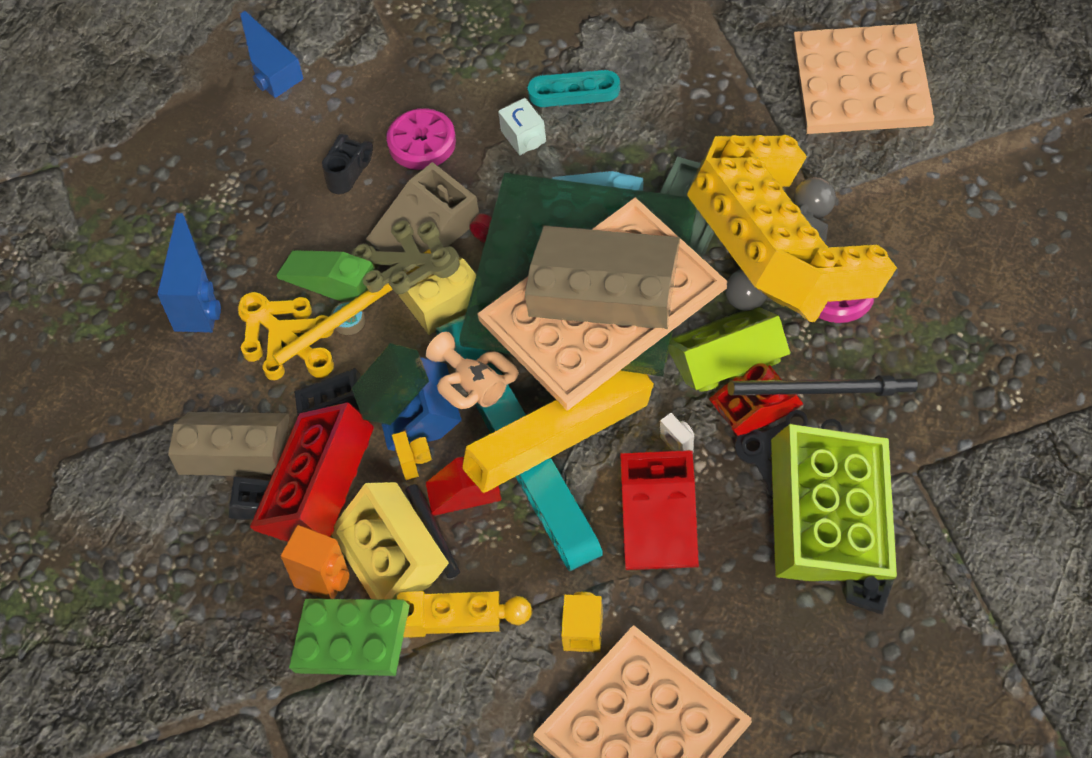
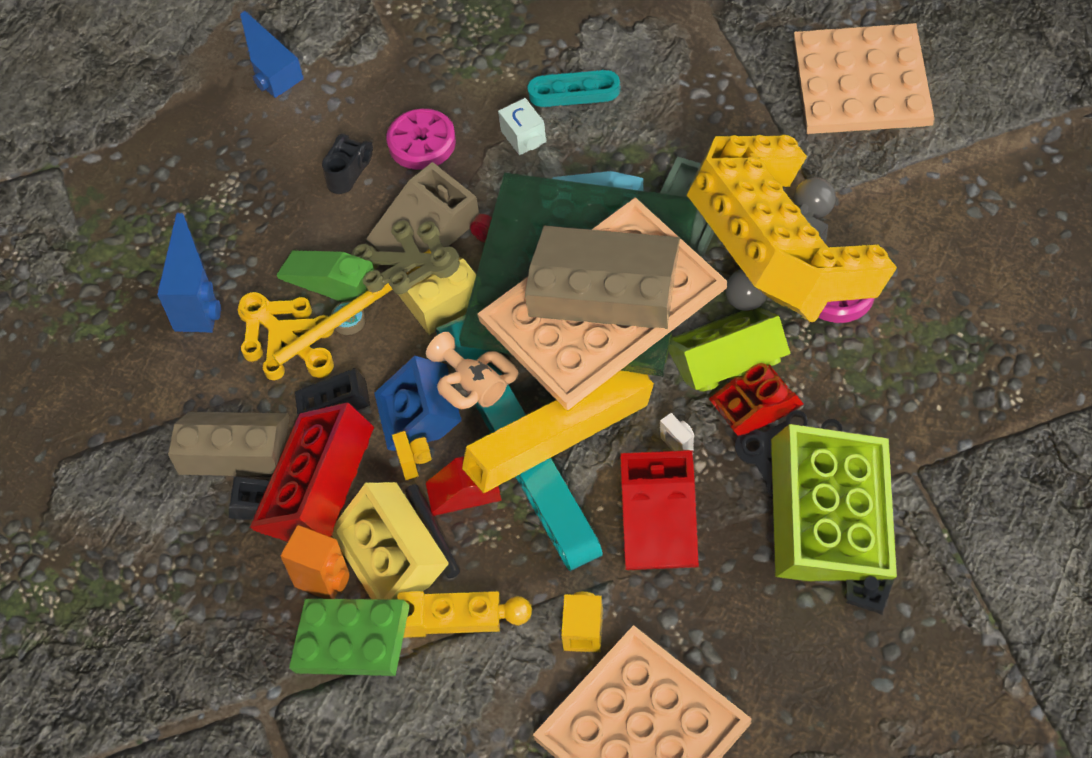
clear green brick [352,343,429,425] -> none
black bar [728,375,918,396] -> none

